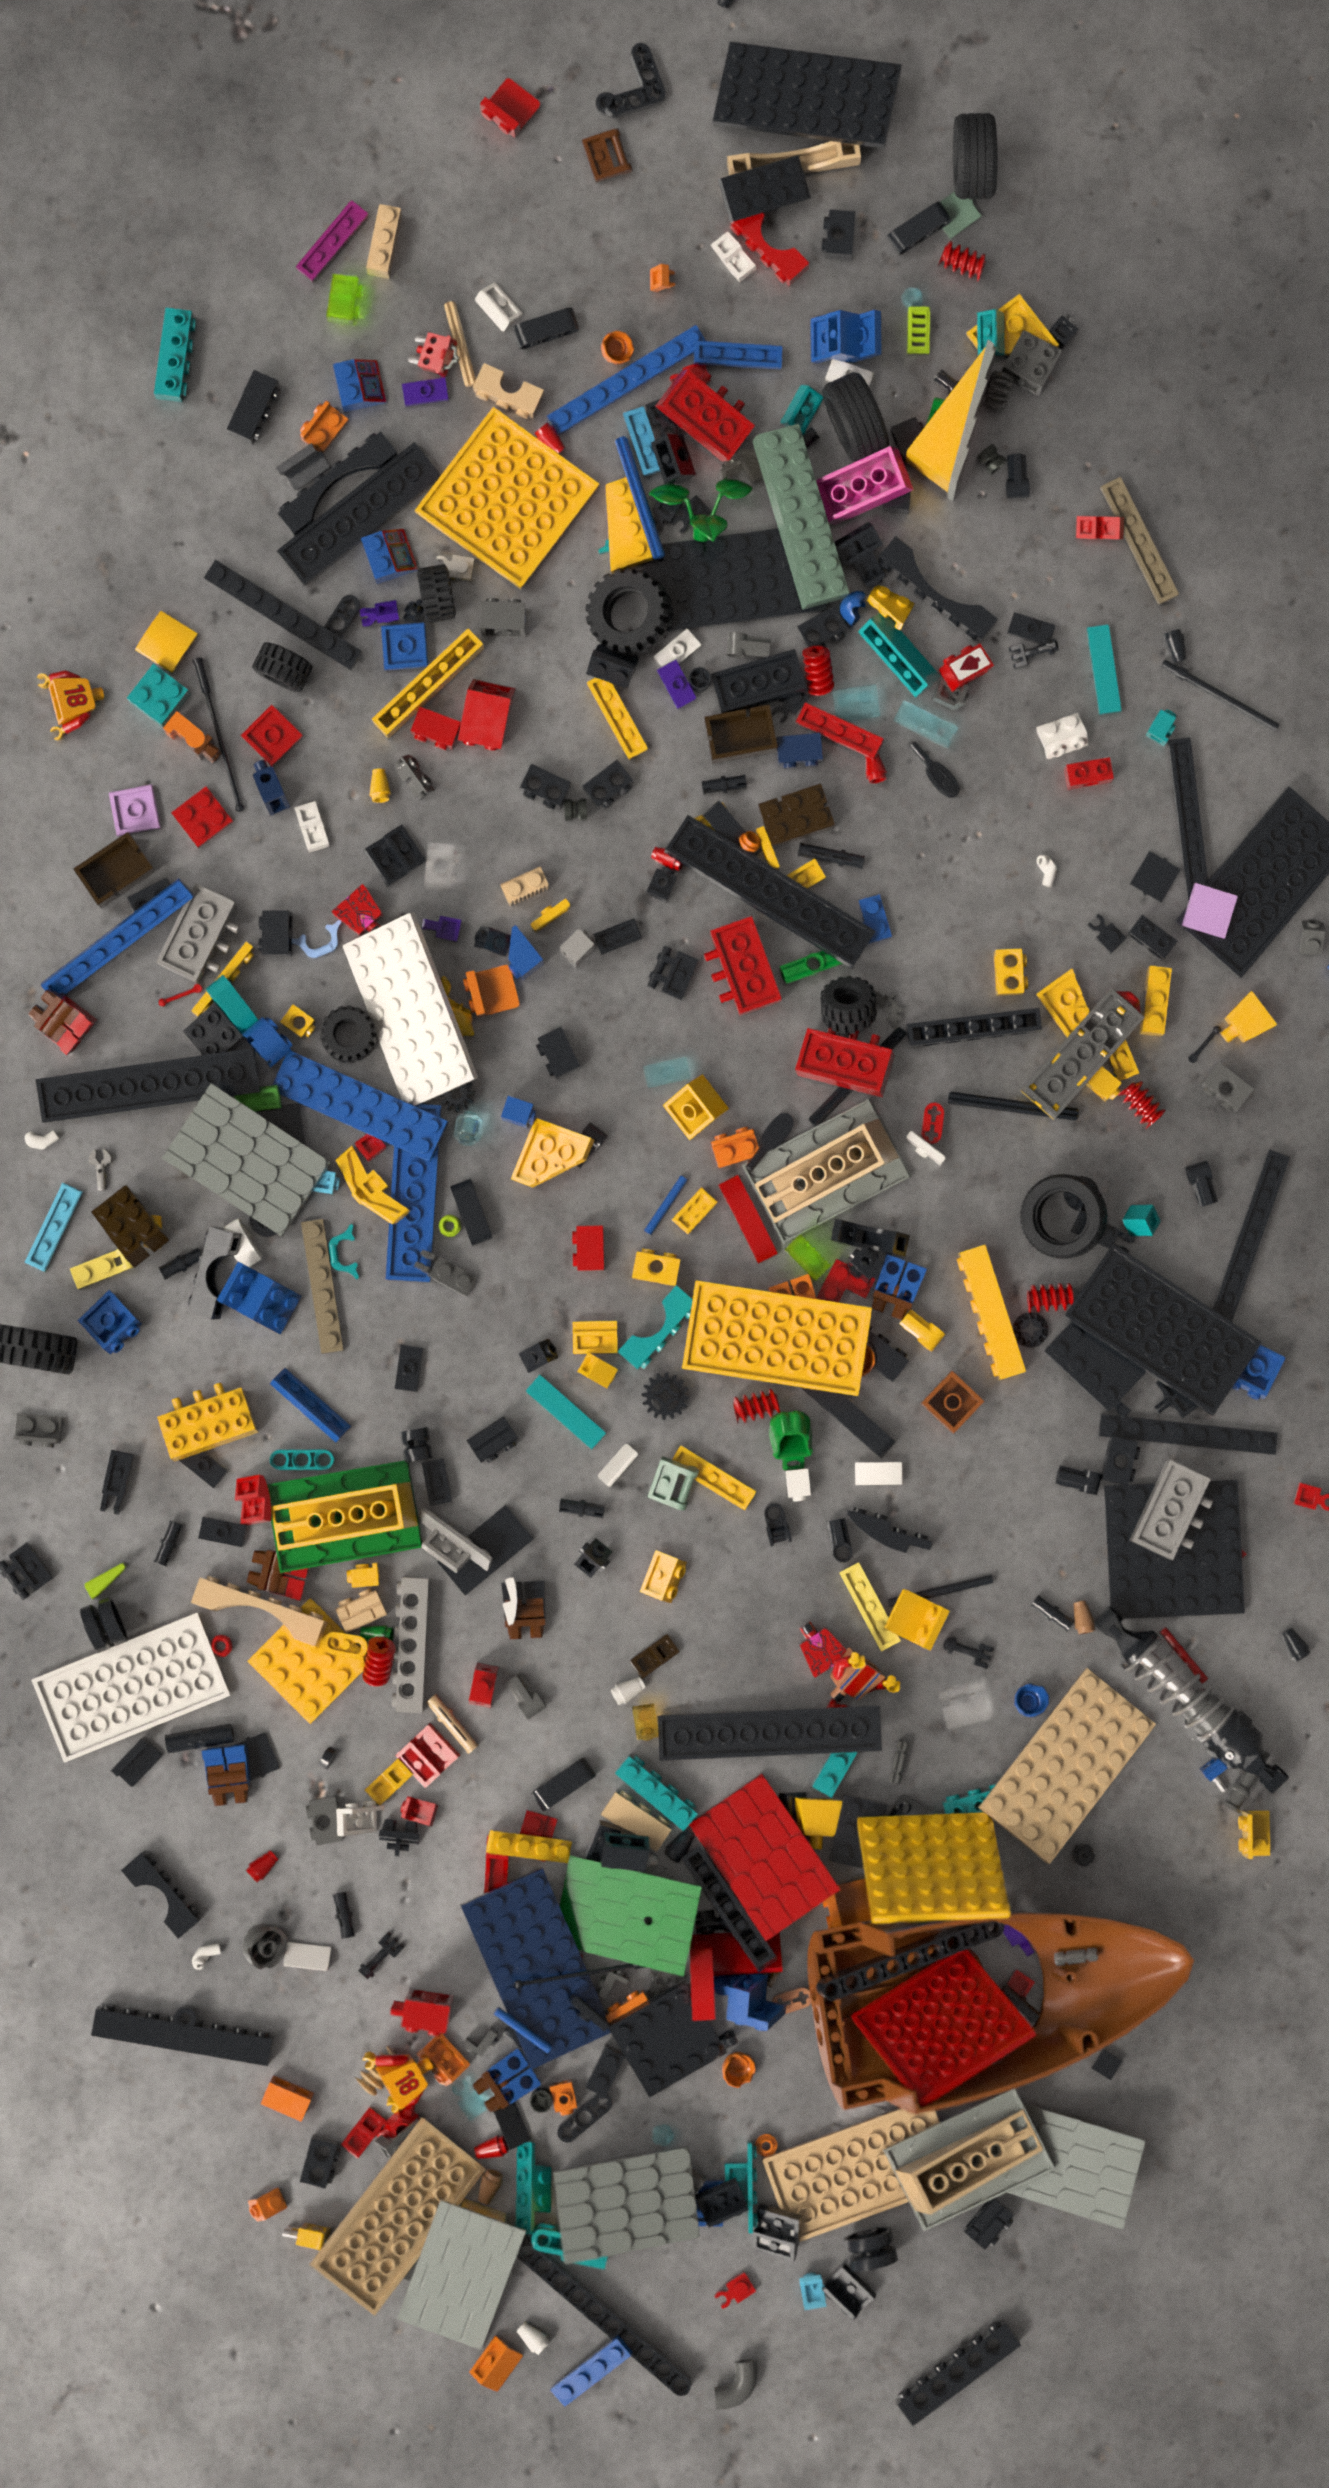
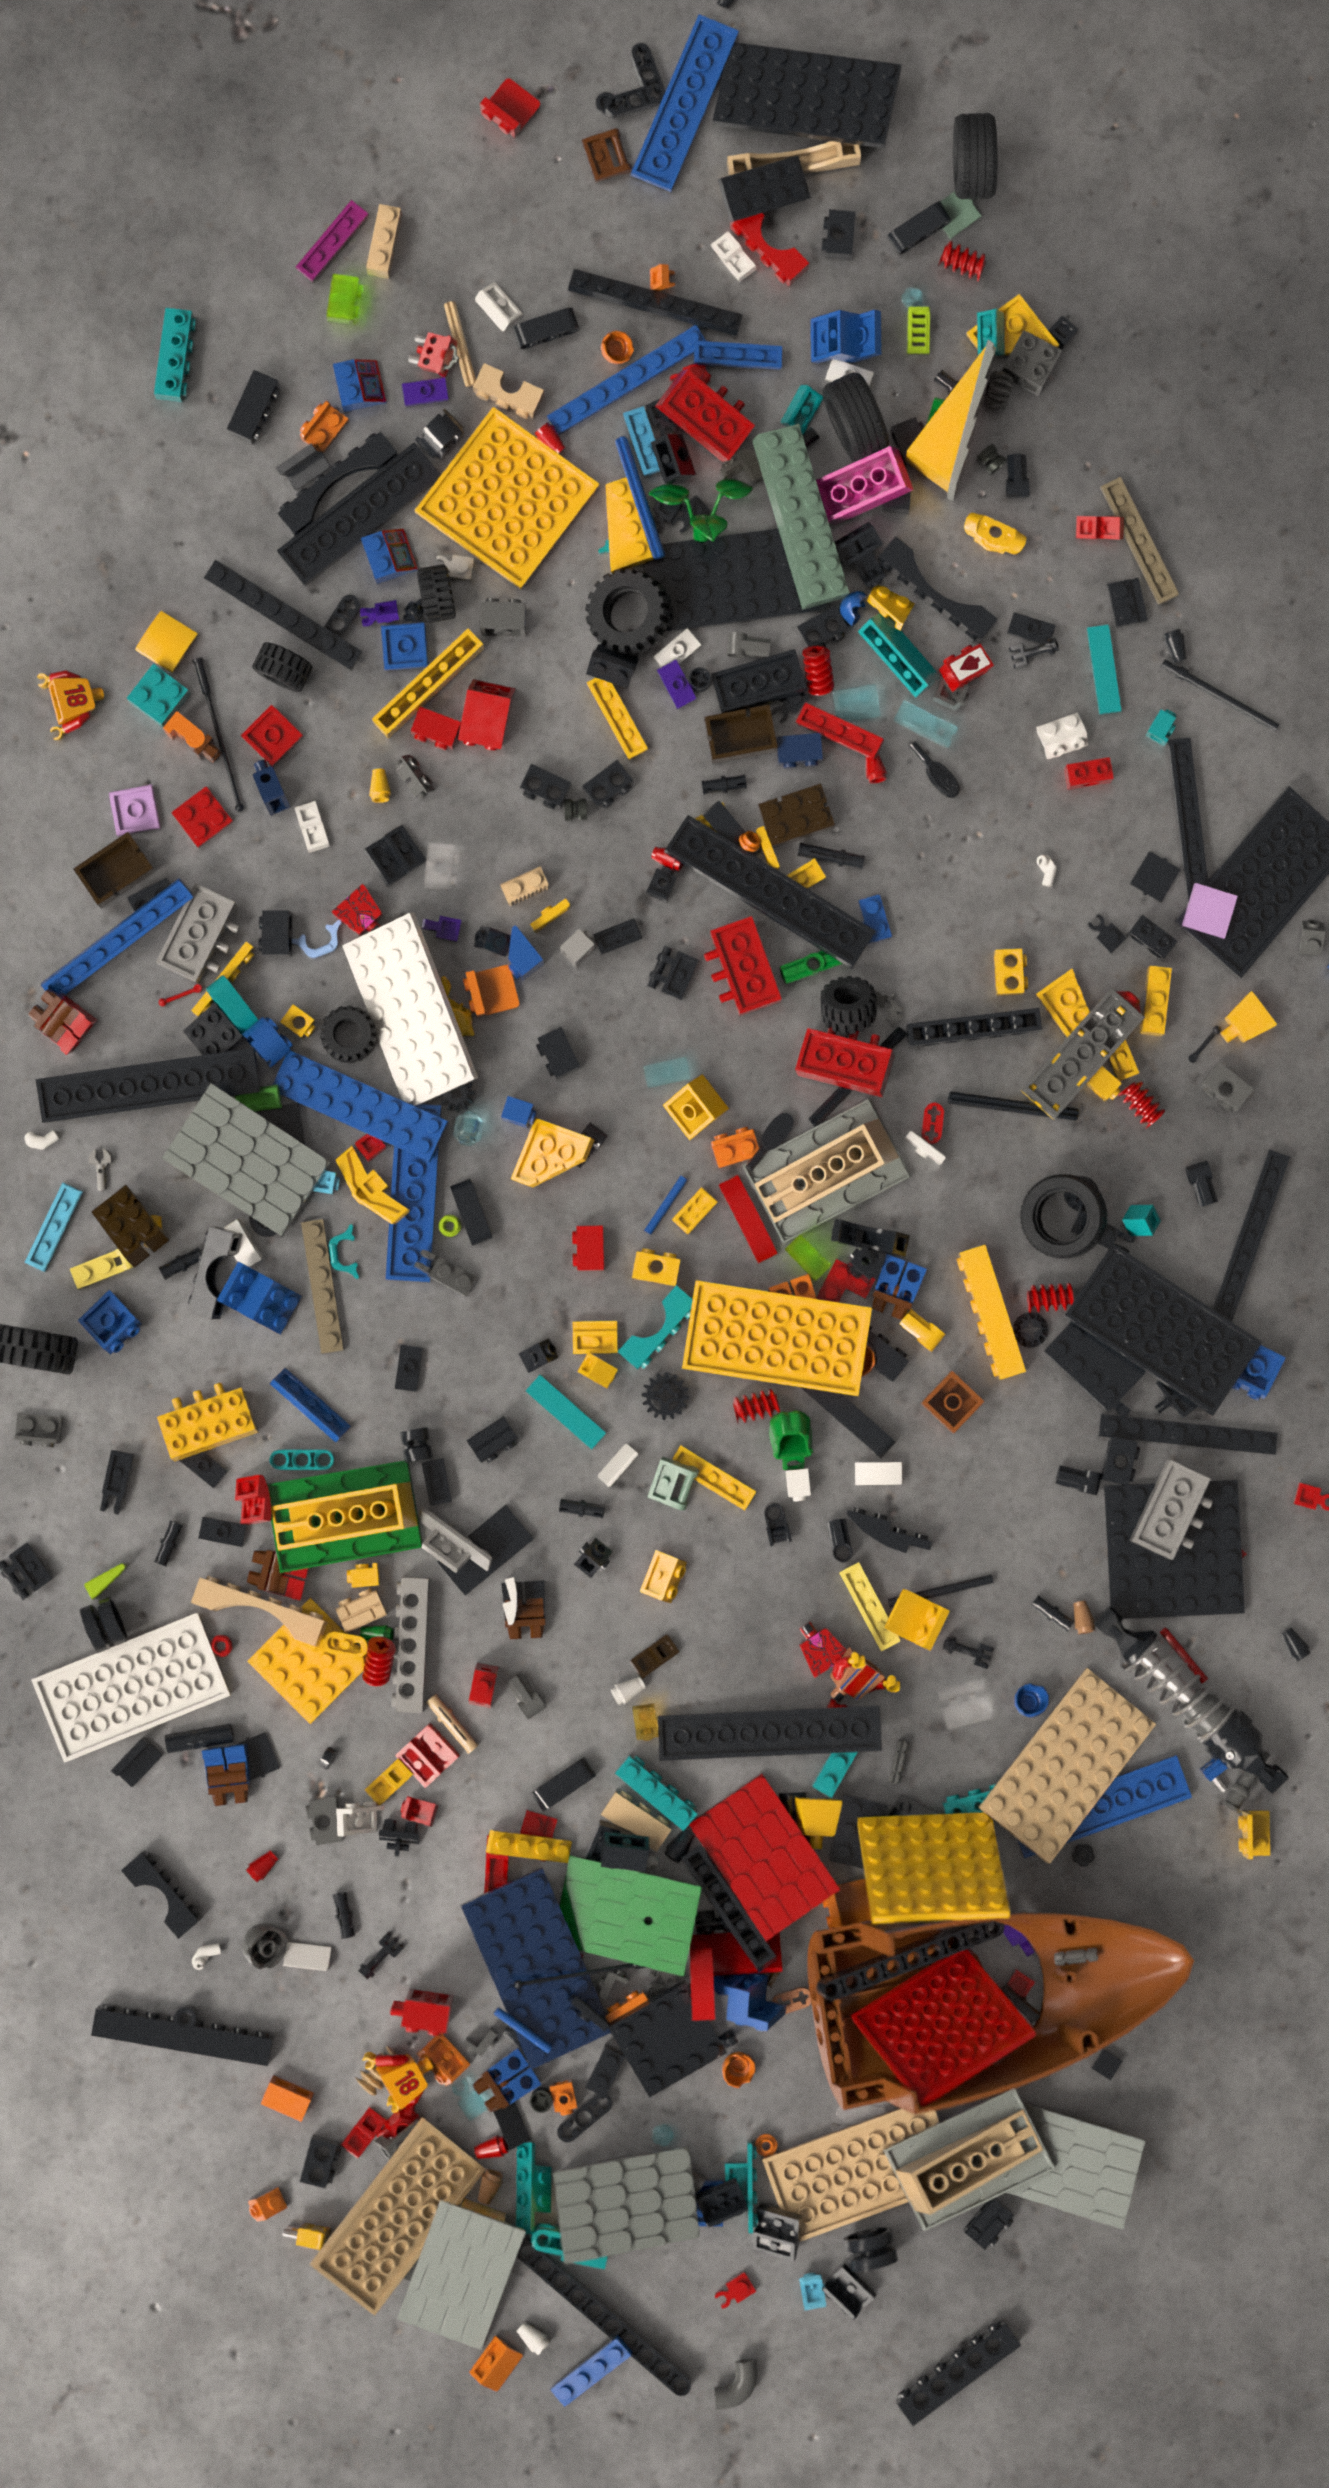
none -> black brick [415,409,465,460]
none -> black plate [568,269,743,336]
none -> blue plate [631,14,739,192]
none -> yellow piece [964,512,1027,554]
none -> blue plate [1017,1755,1192,1859]
none -> black plate [1107,577,1148,628]

